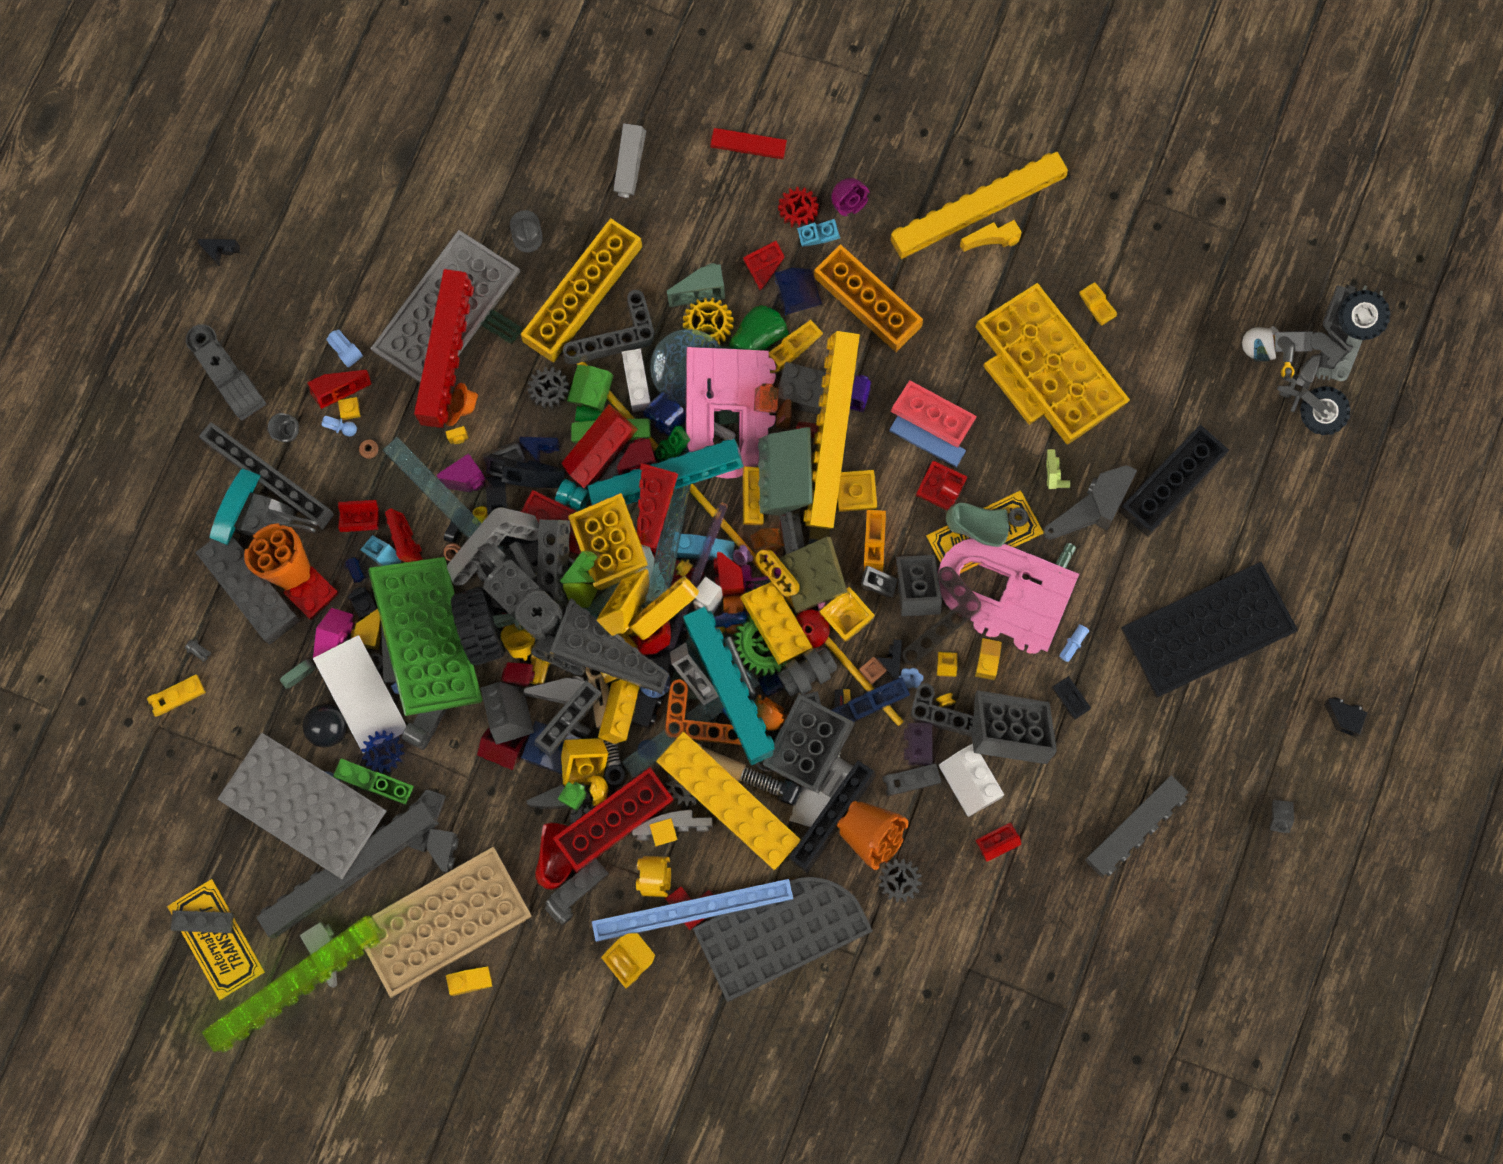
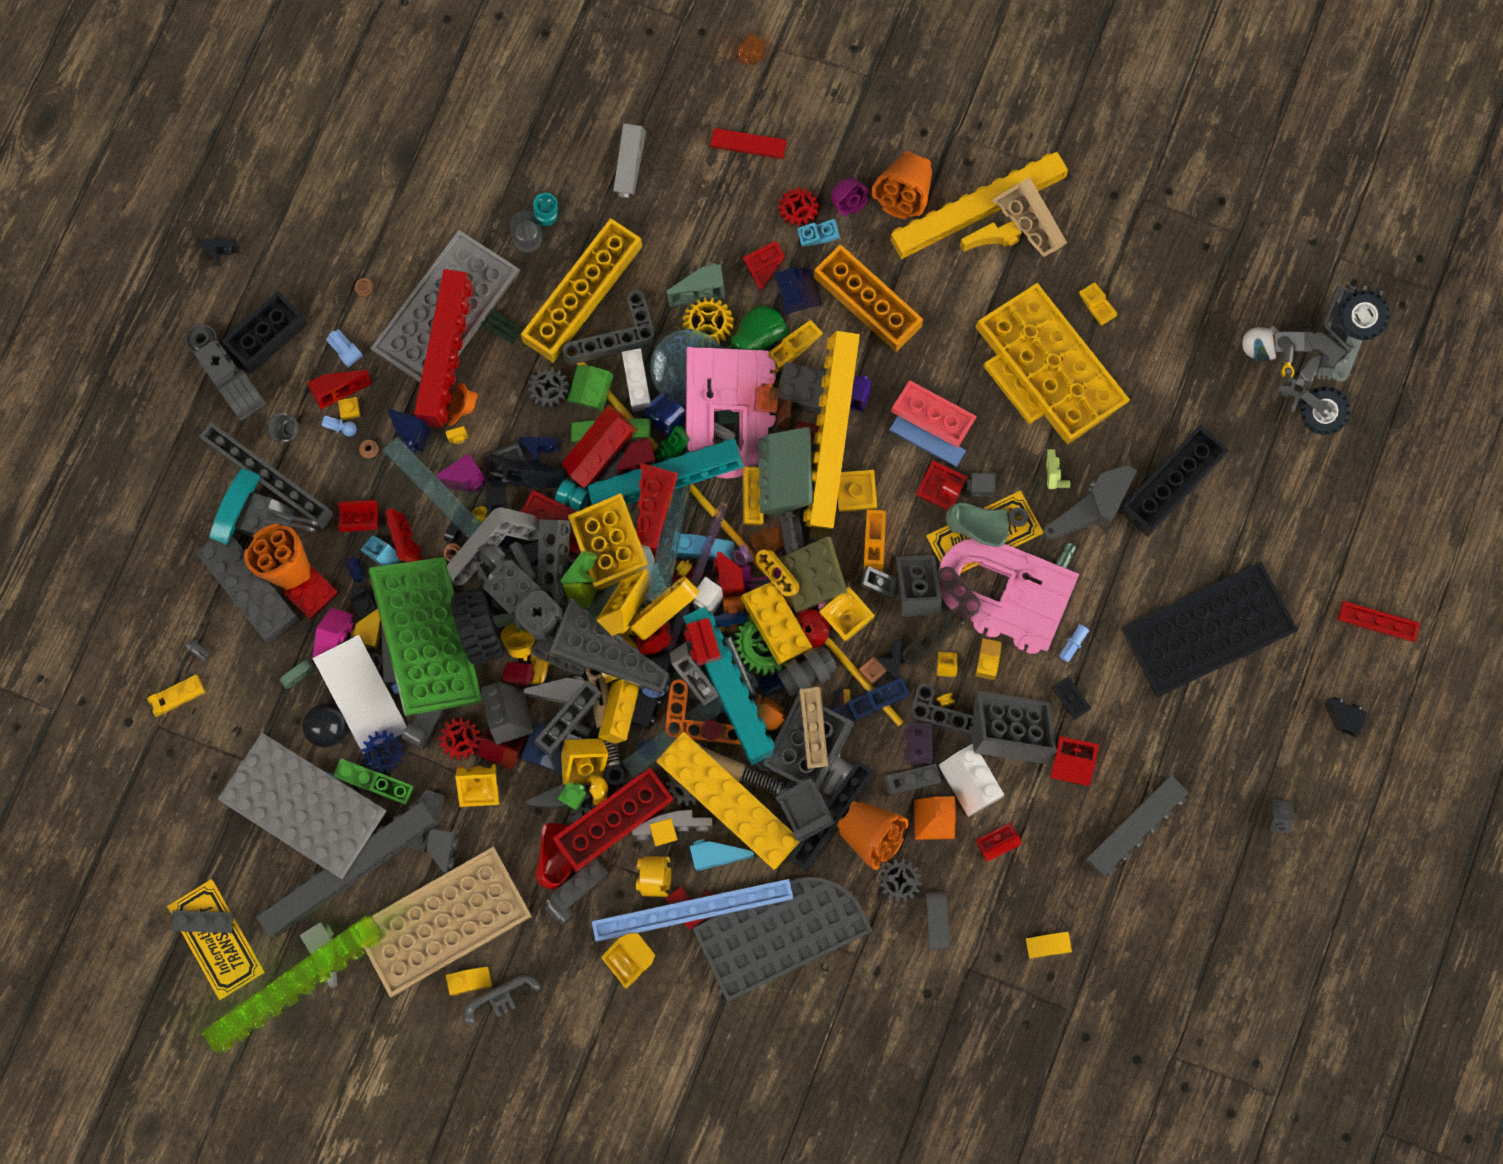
green cone [575,405,603,423] -> none
light blue plant [899,668,923,688] -> none
none -> black brick [222,291,308,374]
none -> medium nougat plate [355,278,374,297]
none -> clear blue slope [387,408,431,452]
none -> red gear [438,717,481,761]
none -> yellow brick [455,764,499,807]
none -> dark grey piece [463,975,540,1024]
none -> teal wheel [533,193,558,226]
none -> red brick [684,618,721,666]
none -> medium azure slope [690,839,754,871]
none -> dark red tile [701,720,722,740]
none -> clear orange brick [737,32,766,66]
none -> dark grey panel [775,778,835,842]
none -> tan tile [800,687,828,769]
none -> orange cone [872,151,932,219]
none -> orange slope [914,796,956,840]
none -> dark grey beam [926,891,949,950]
none -> dark grey brick [967,473,995,497]
none -> tan wedge [992,177,1067,257]
none -> yellow slope [1026,932,1072,959]
none -> red slope [1050,736,1099,786]
none -> red tile [1337,601,1420,643]

